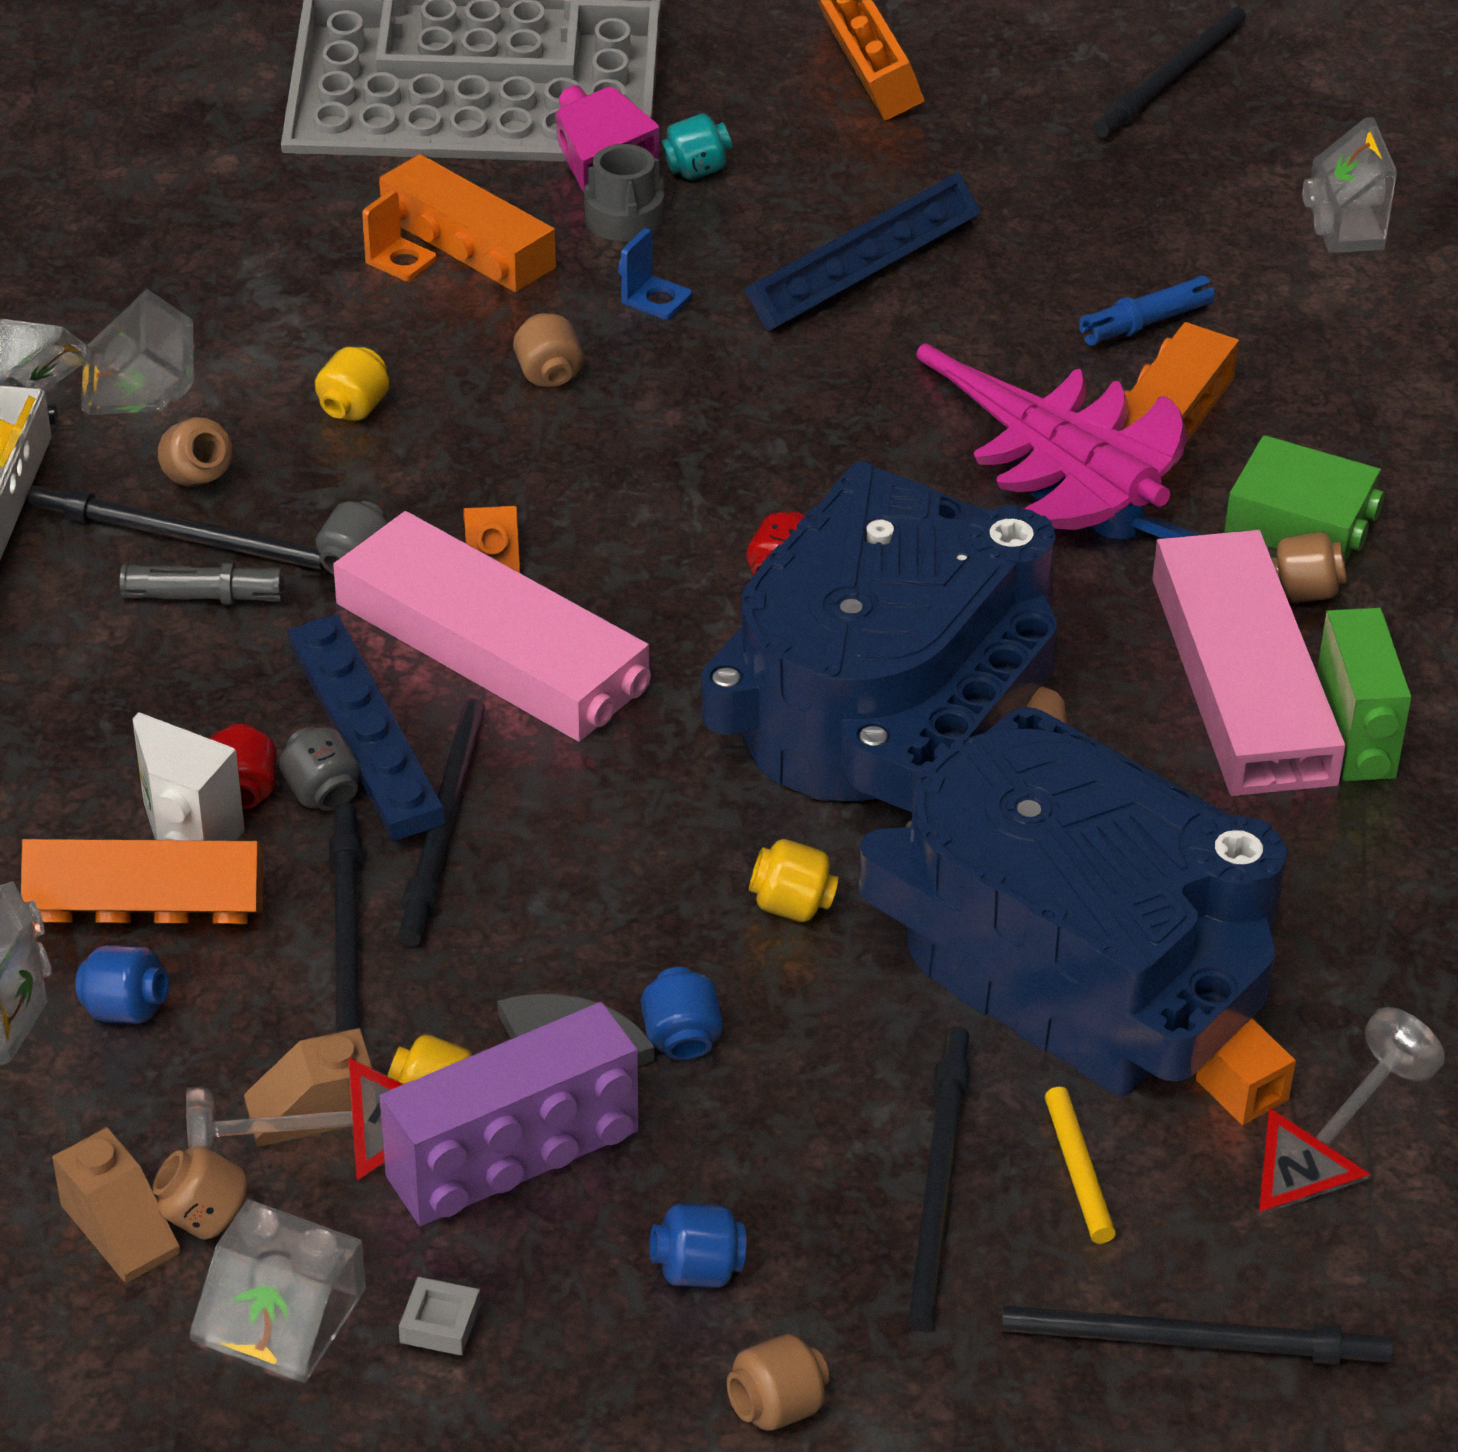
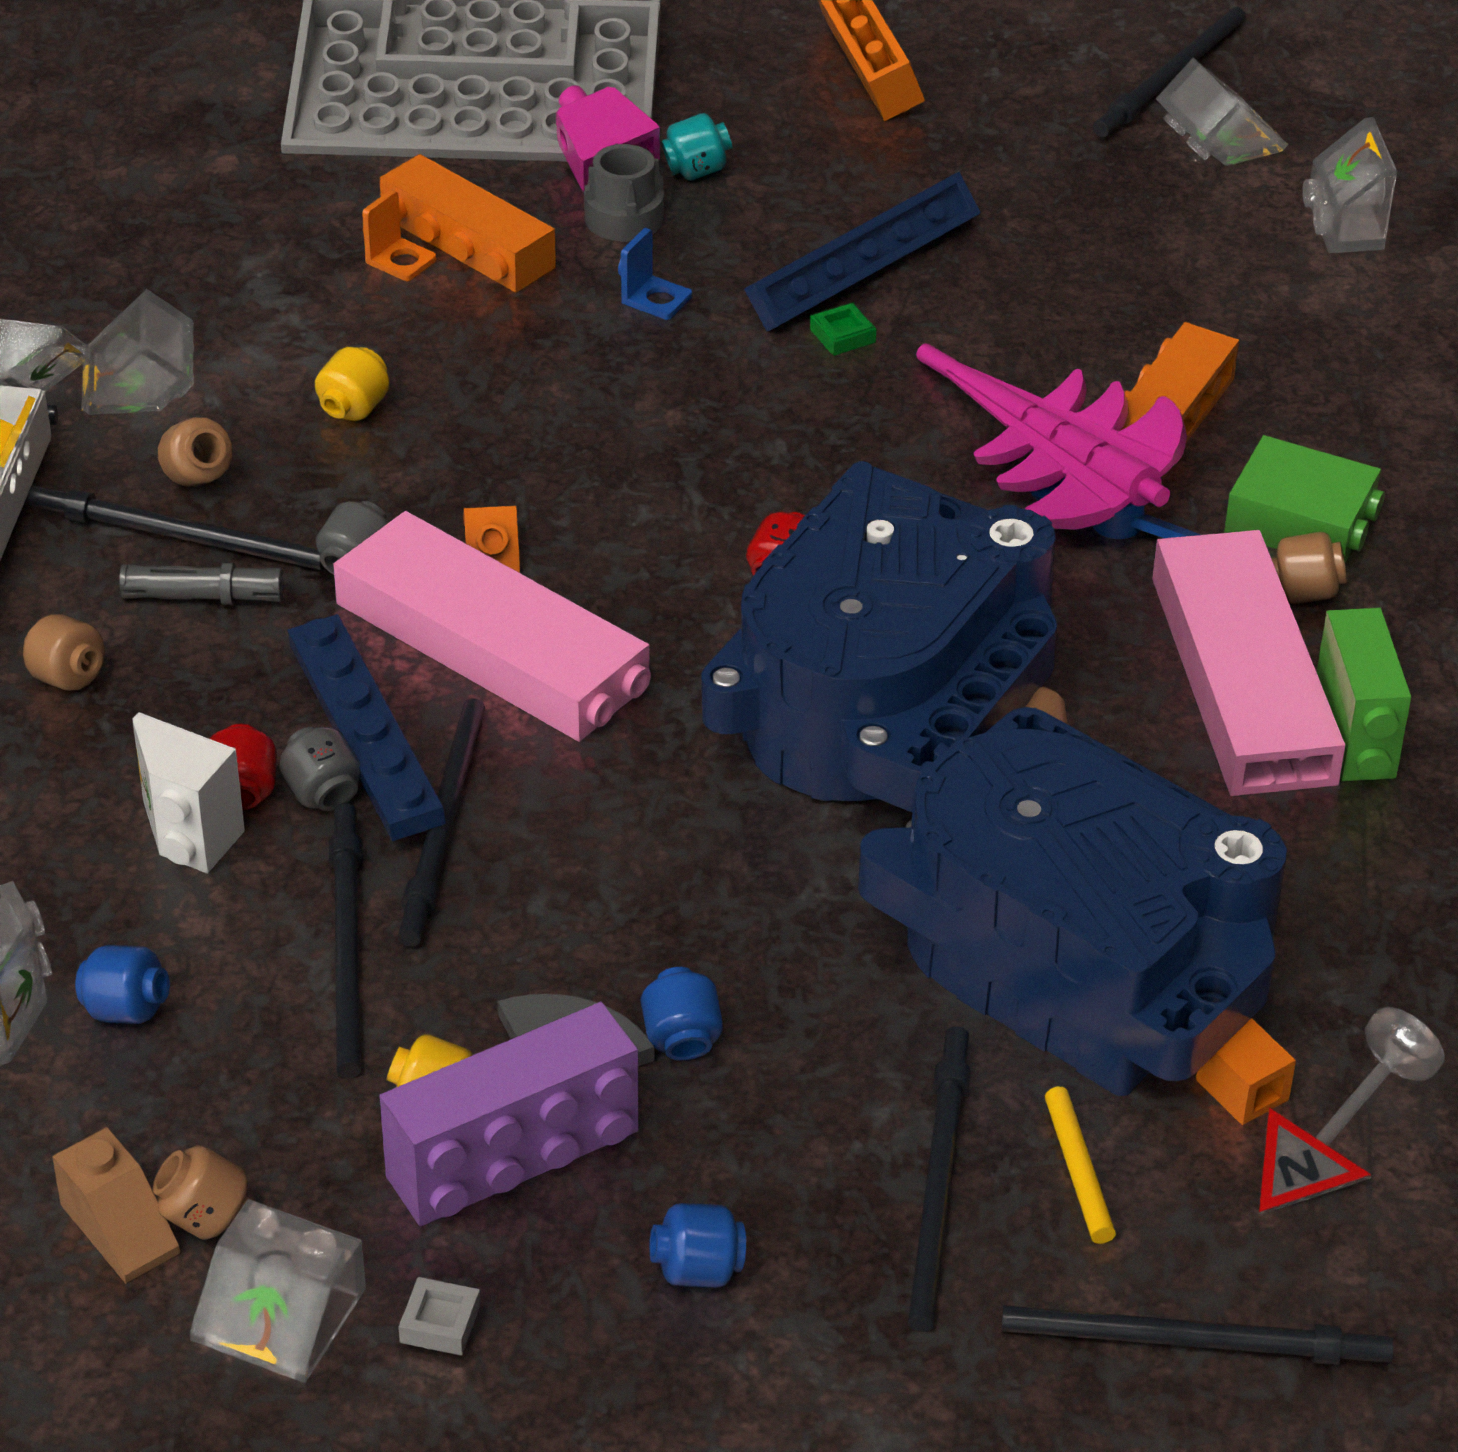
orange brick [20,839,264,924] -> none
clear piece [186,1057,404,1181] -> none
medium nougat slope [244,1028,376,1147] -> none
medium nougat head [513,313,584,387] -> none
medium nougat head [726,1334,829,1431] -> none
yellow head [749,839,838,922] -> none
blue pin [1079,275,1215,346] -> none
none -> medium nougat head [23,614,105,691]
none -> green tile [810,303,877,356]
none -> clear slope [1156,58,1288,166]

